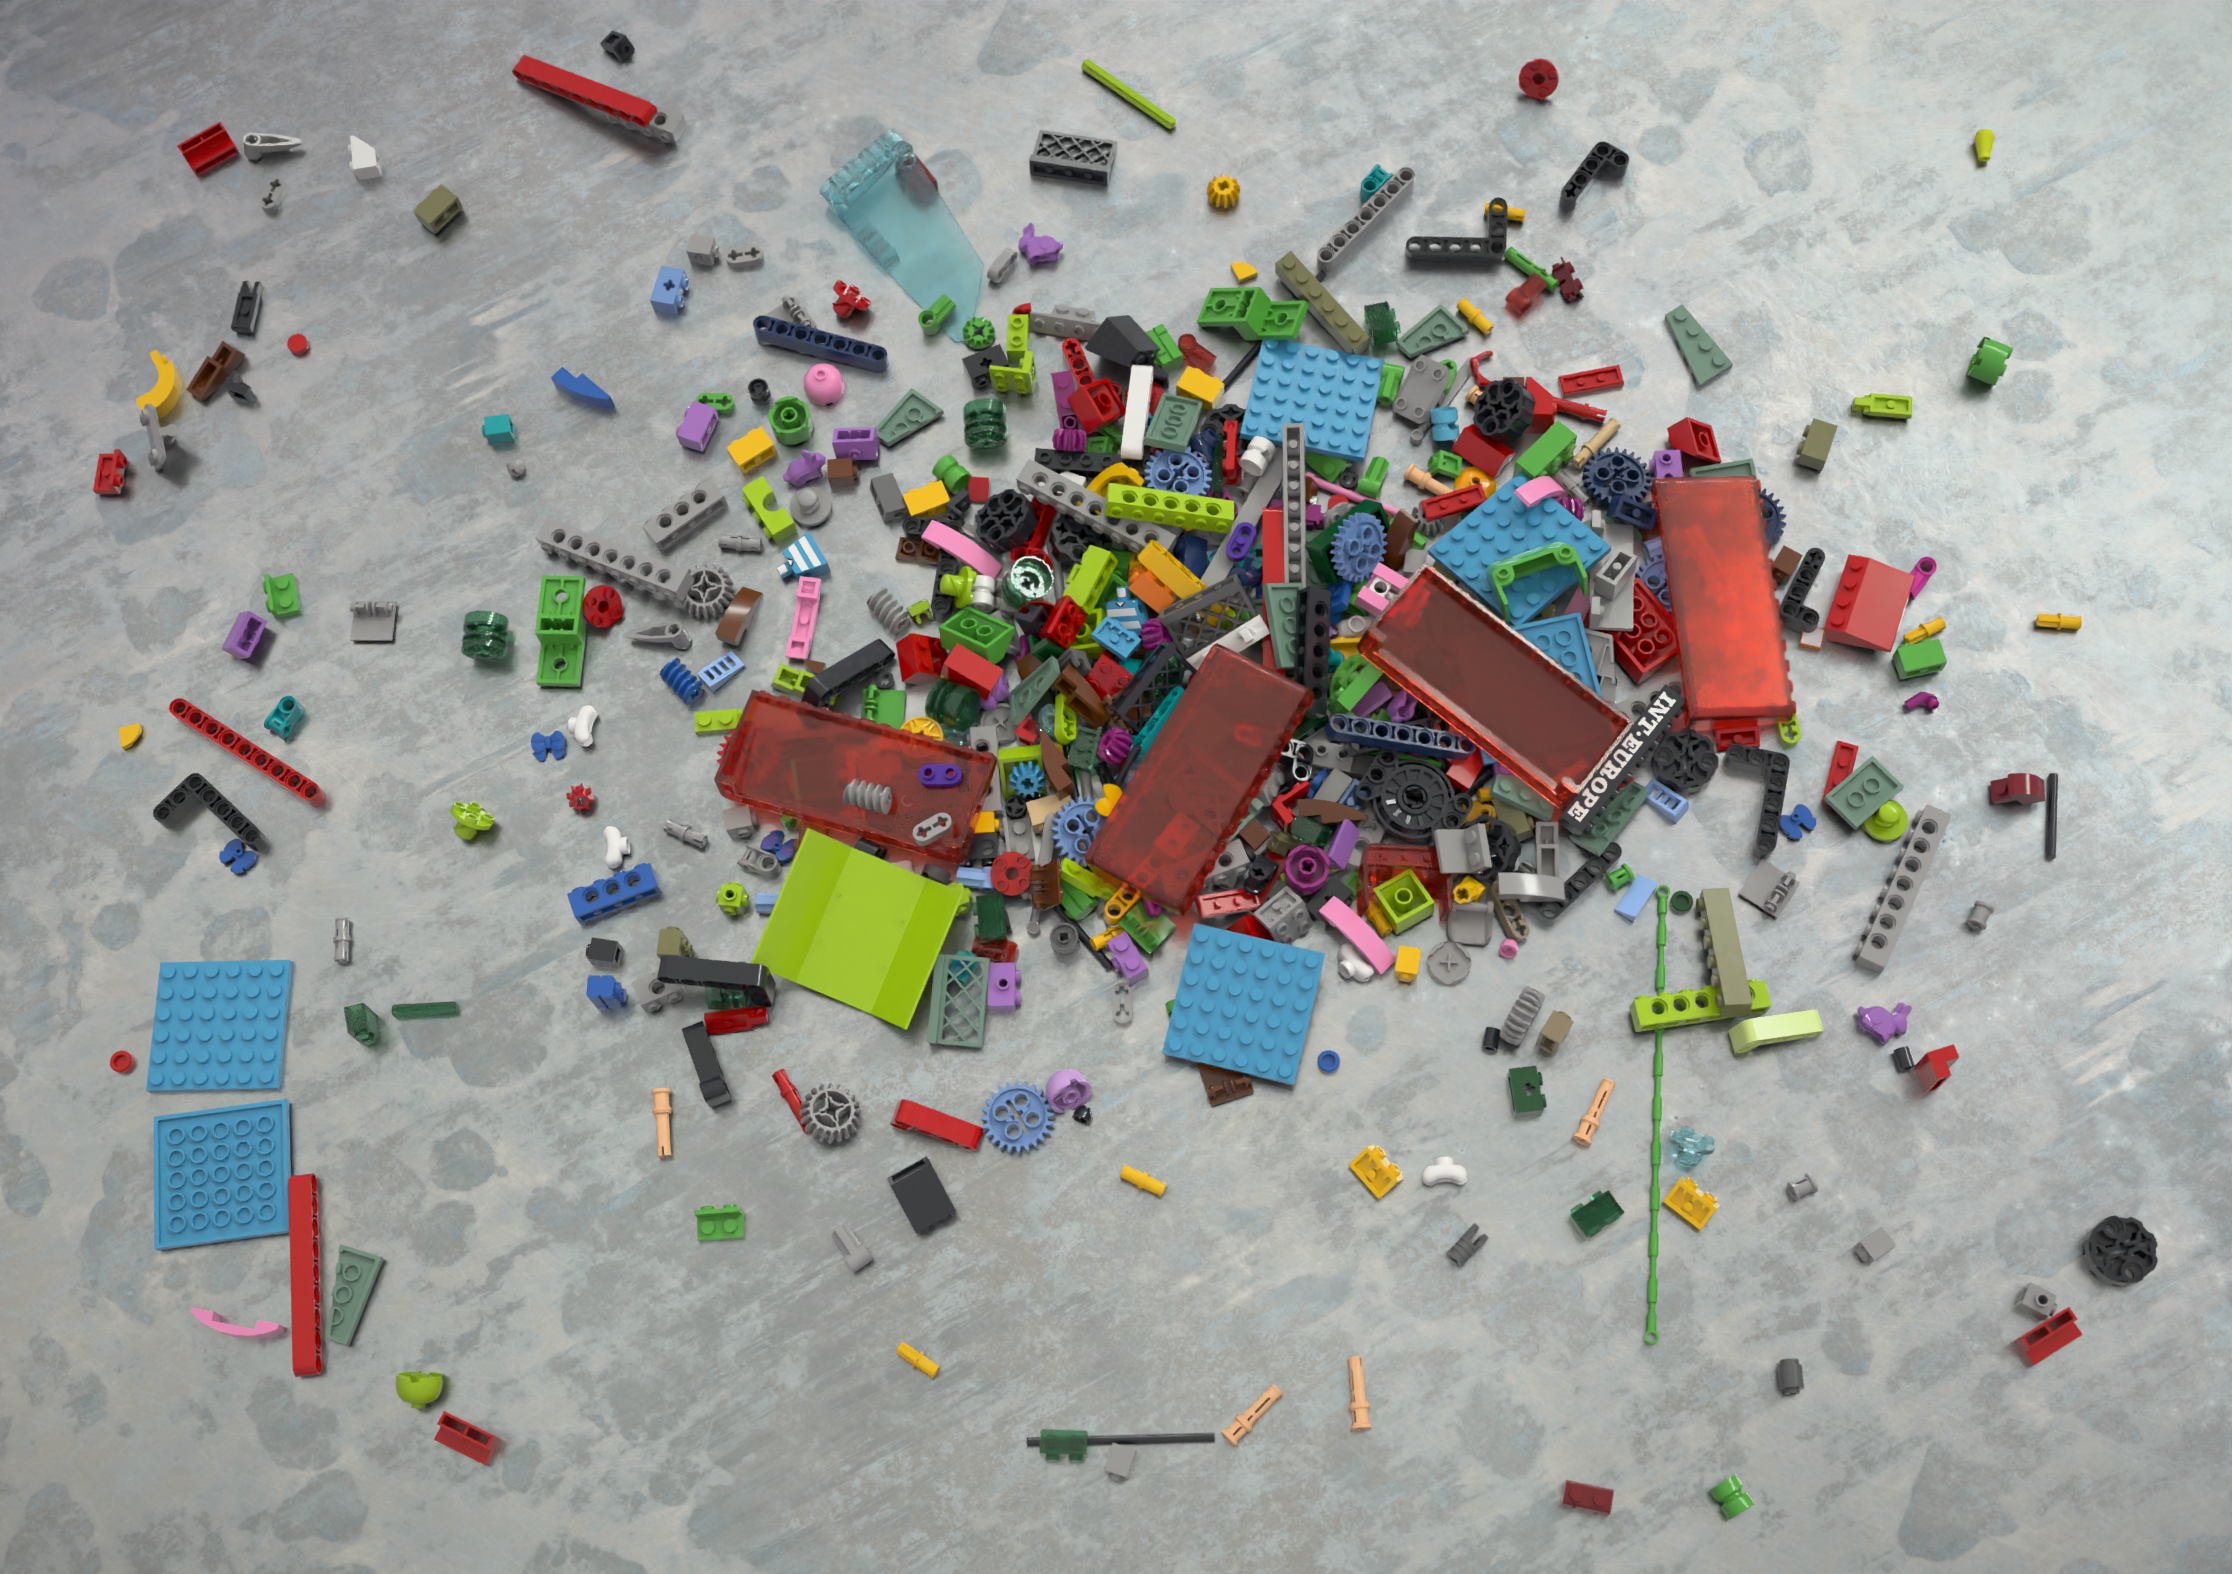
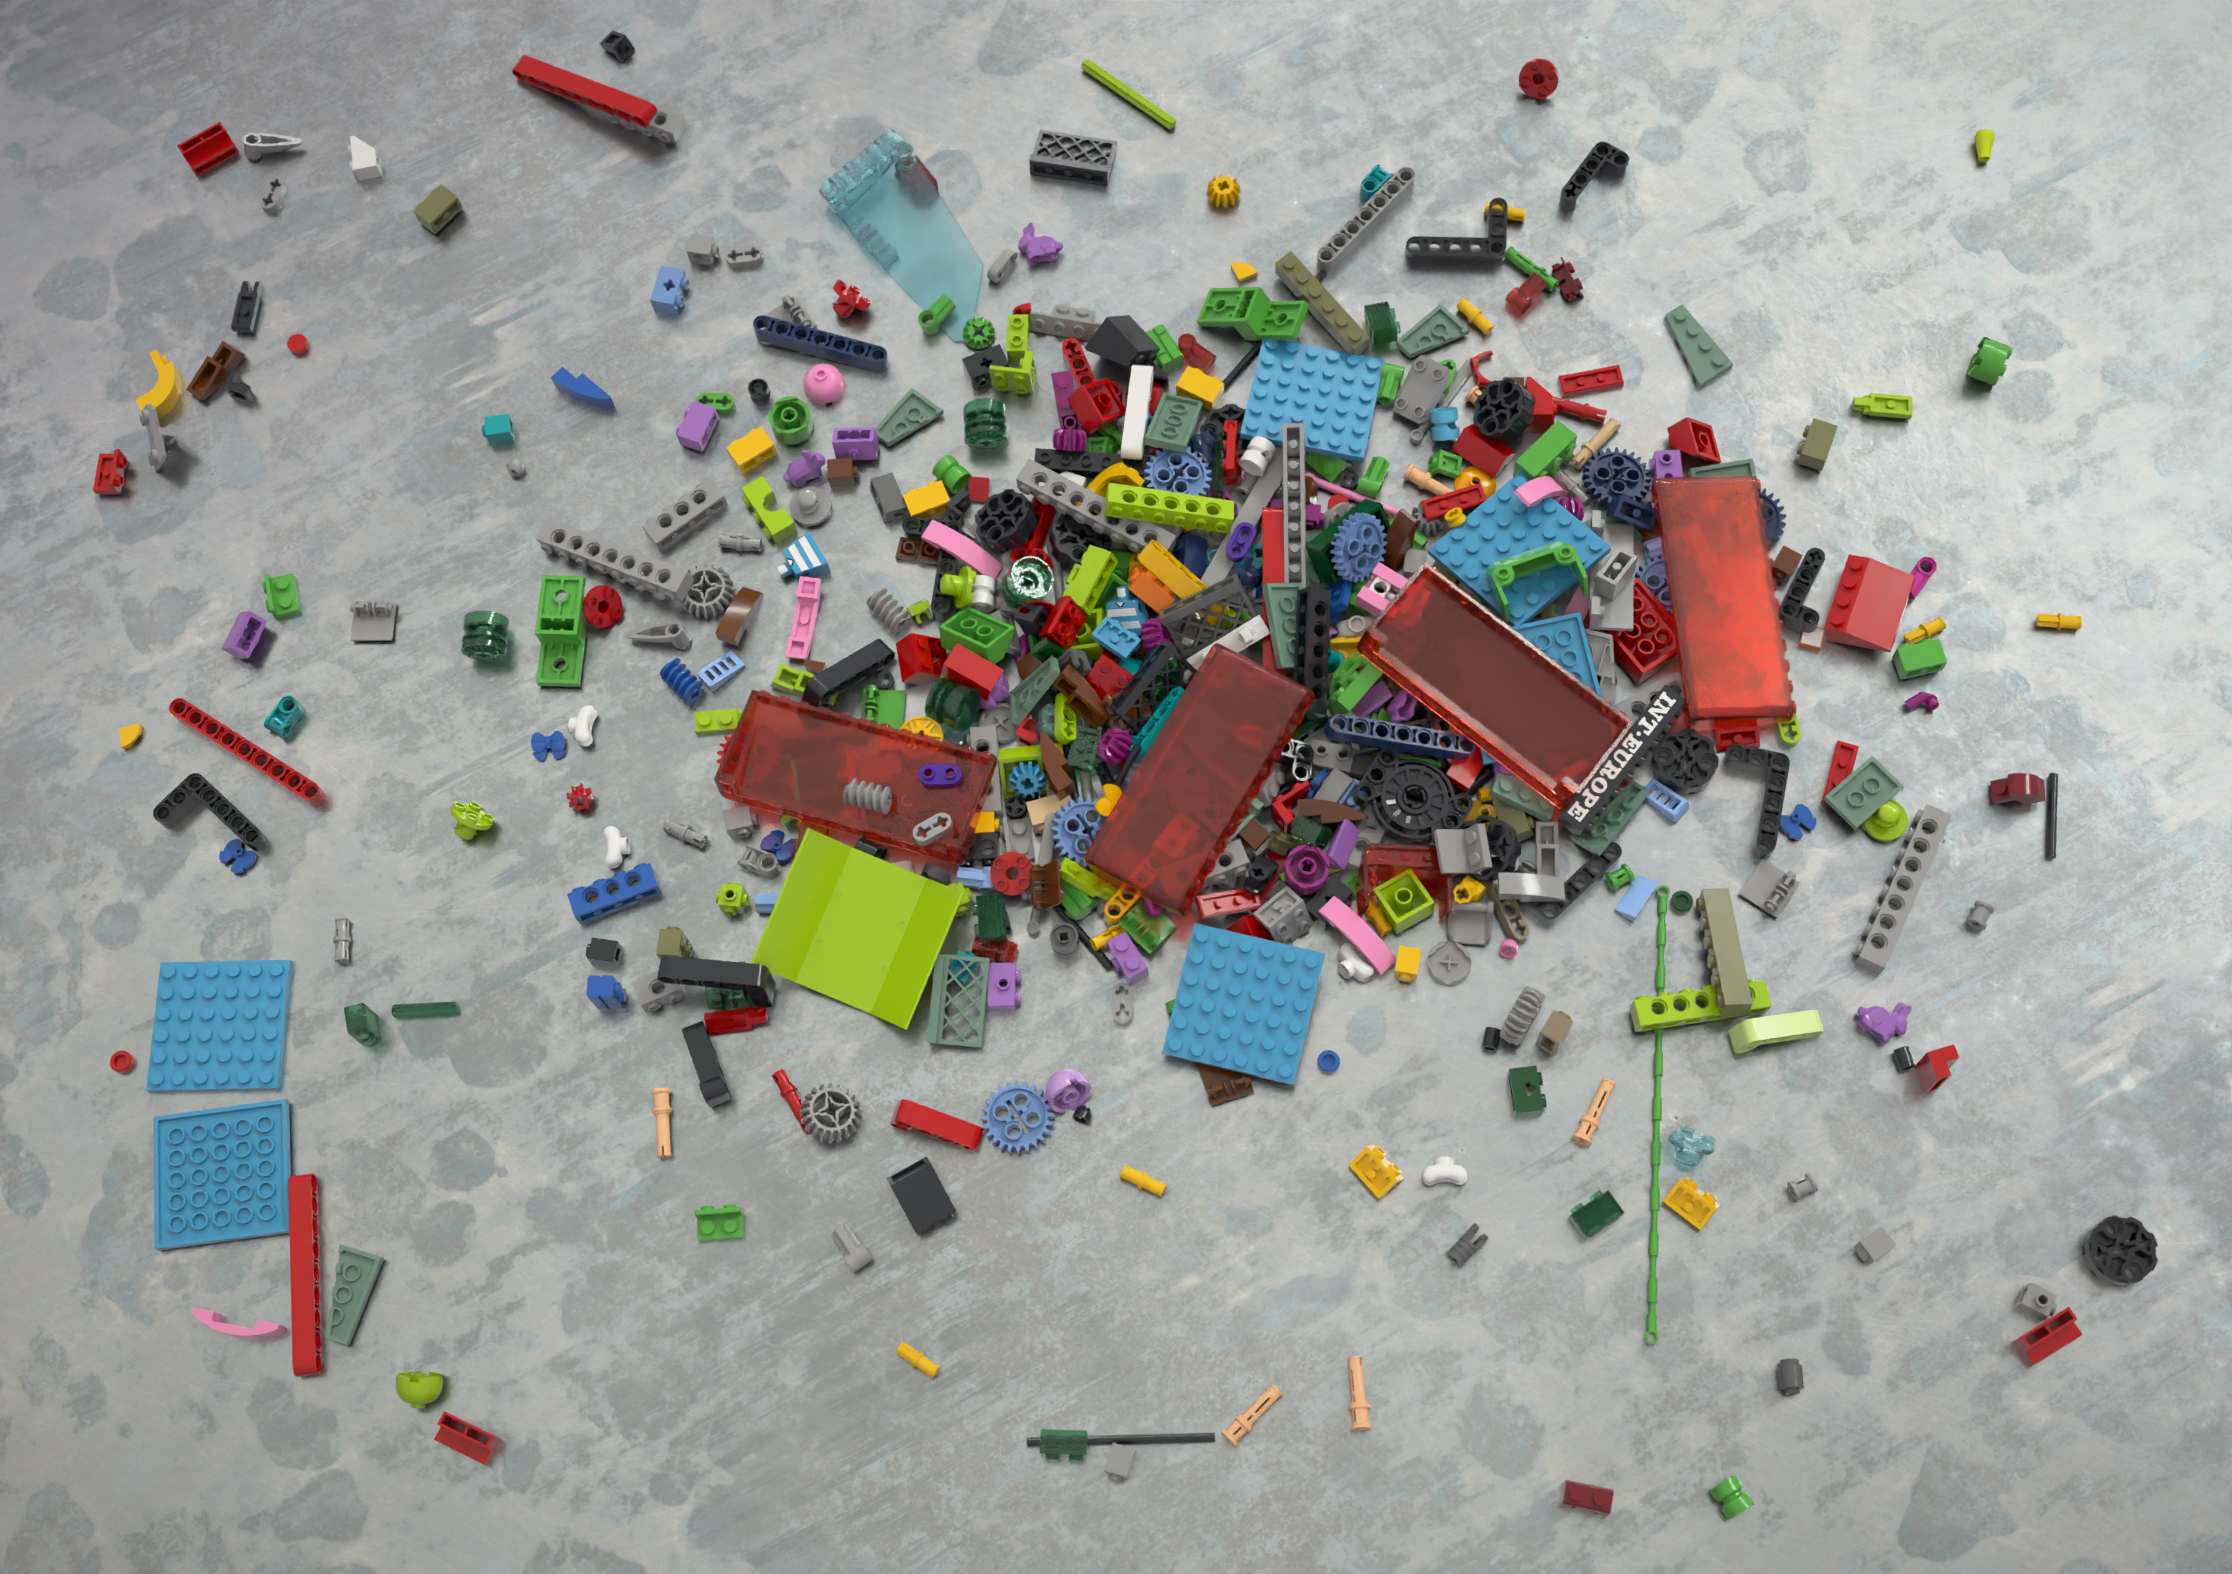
none -> yellow bush [1444,507,1466,528]

